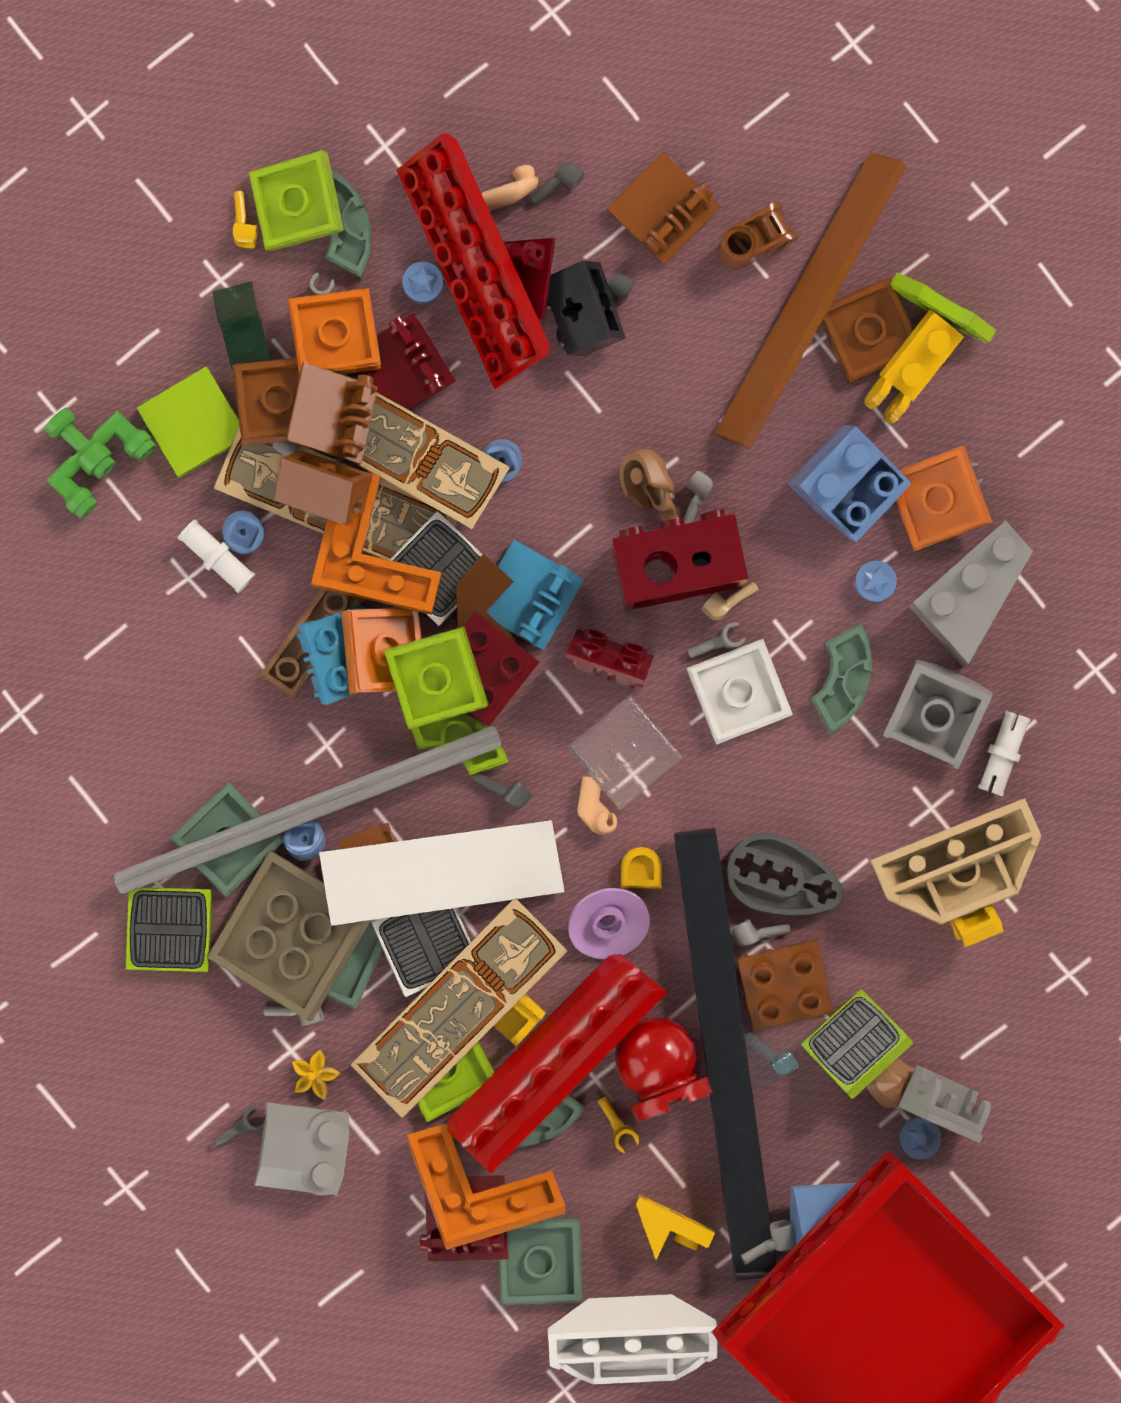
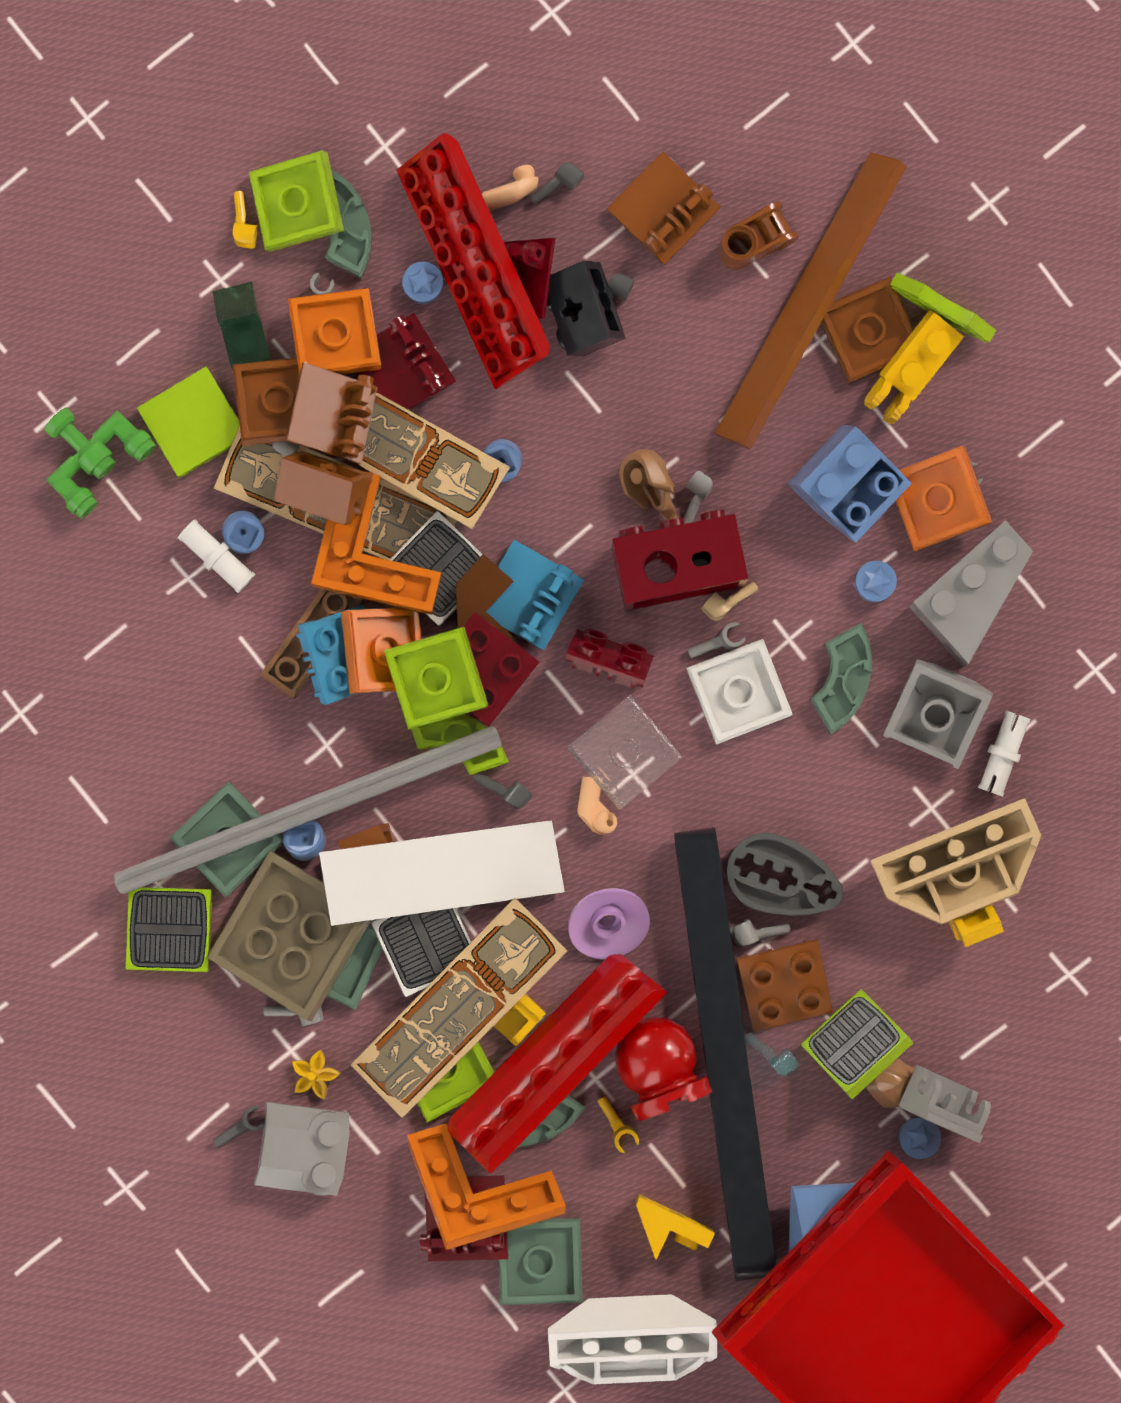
yellow tile [621,847,662,889] -> none
light grey hand [741,1220,796,1264] -> none

